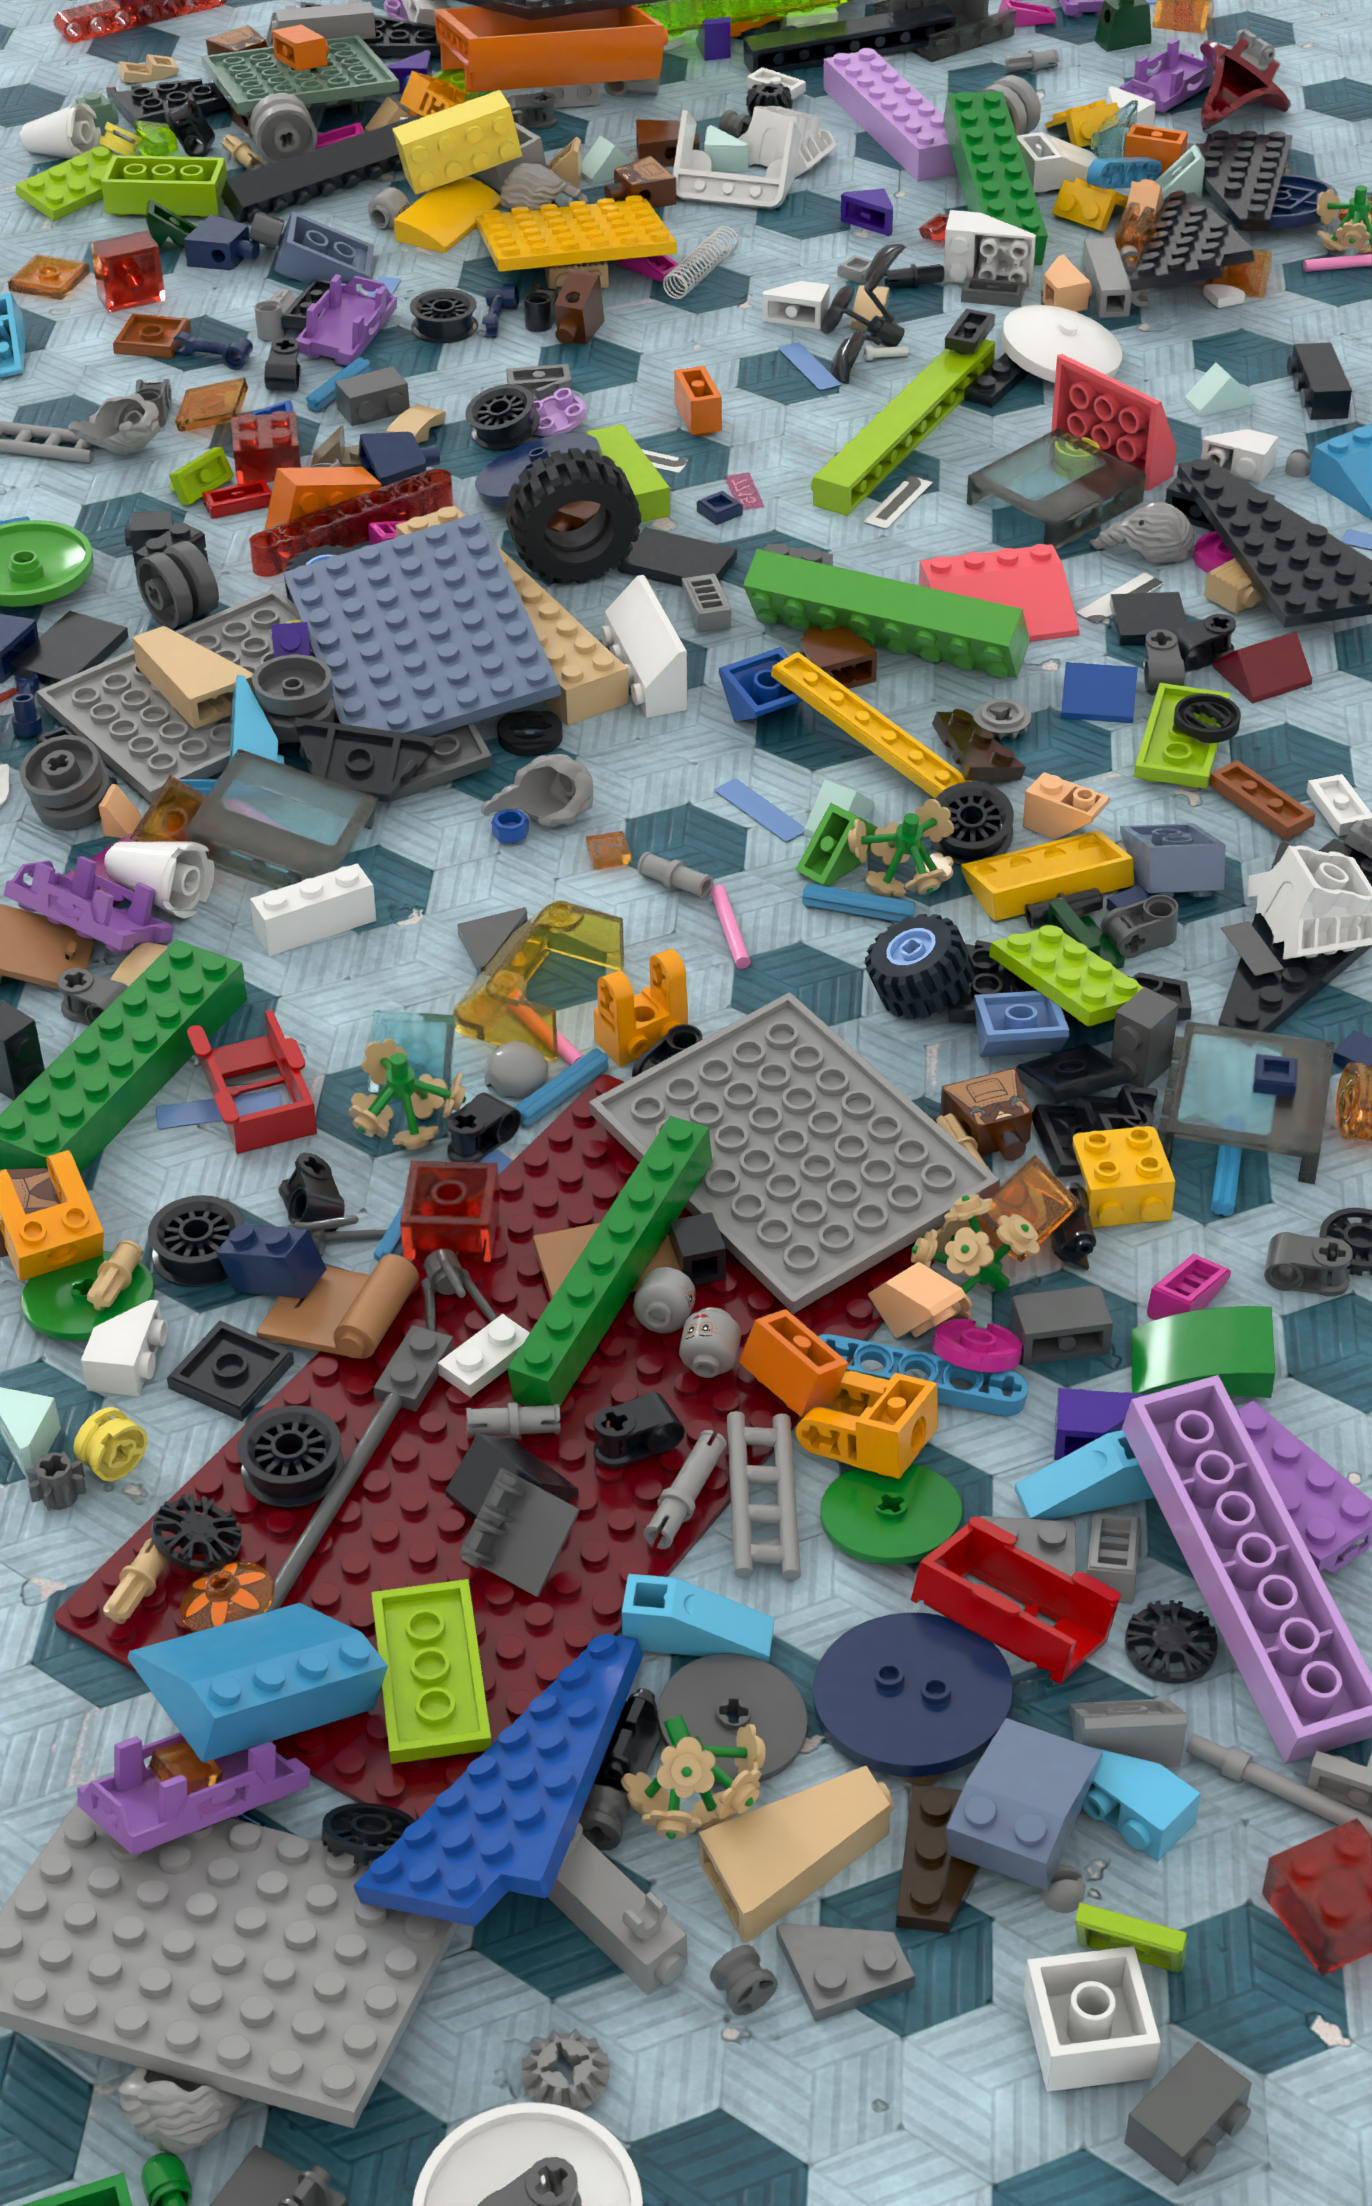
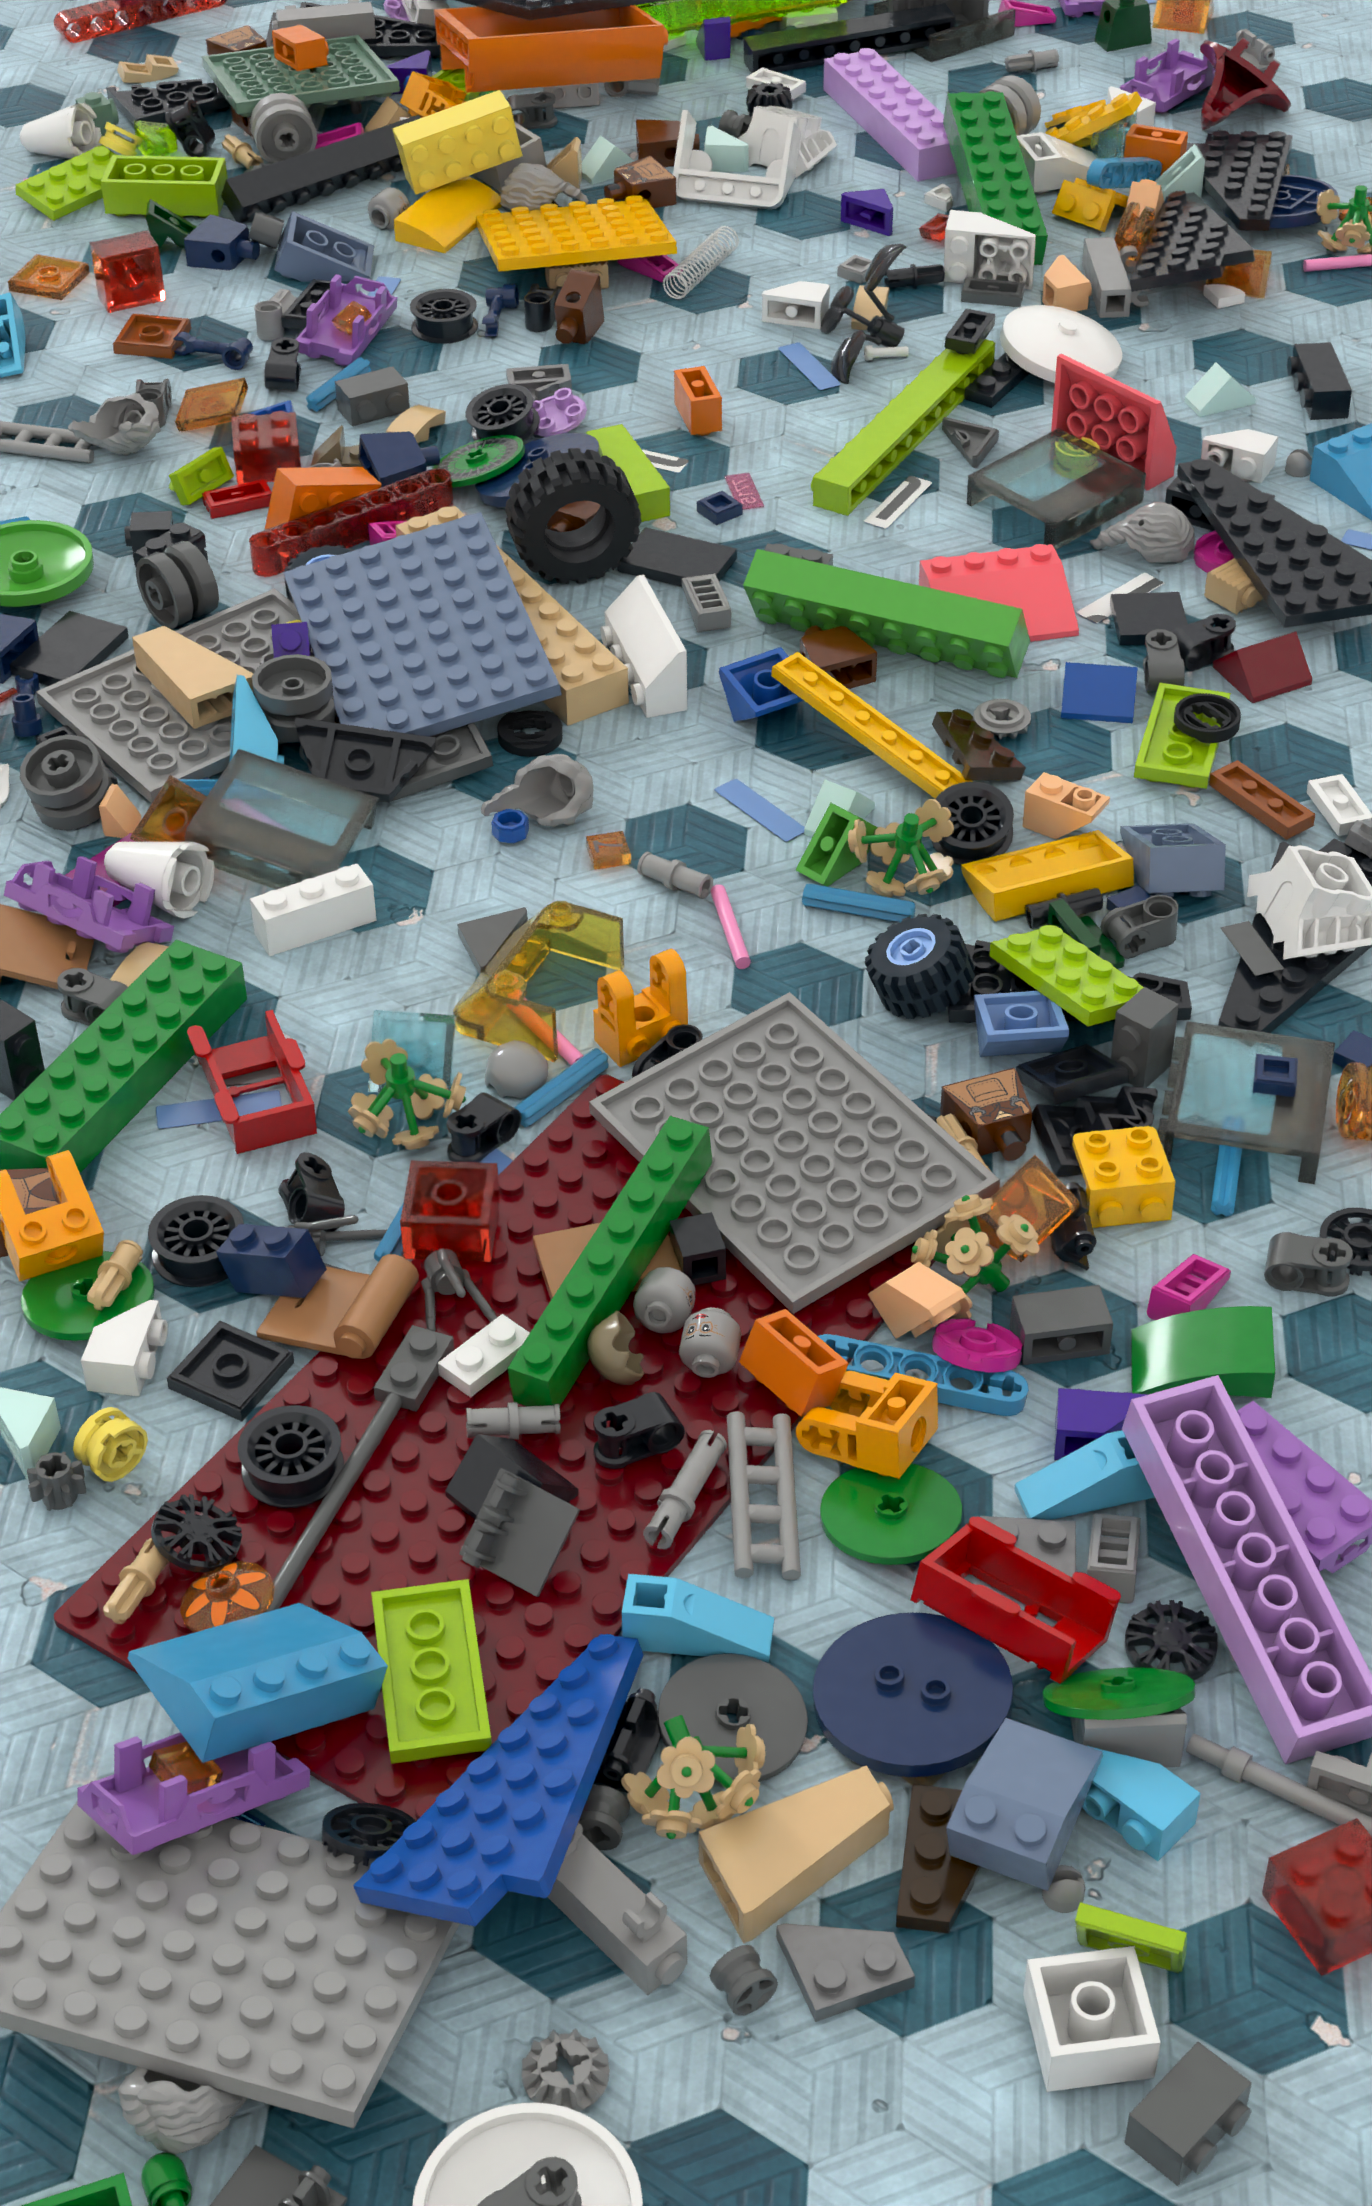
none -> clear orange tile [331,301,372,336]
none -> piece [431,435,525,488]
none -> dark tan hair [587,1311,644,1386]
none -> white tile [924,183,953,212]
none -> dark grey tile [942,417,999,468]
none -> green piece [1043,1667,1196,1720]
none -> yellow plate [1045,91,1142,144]

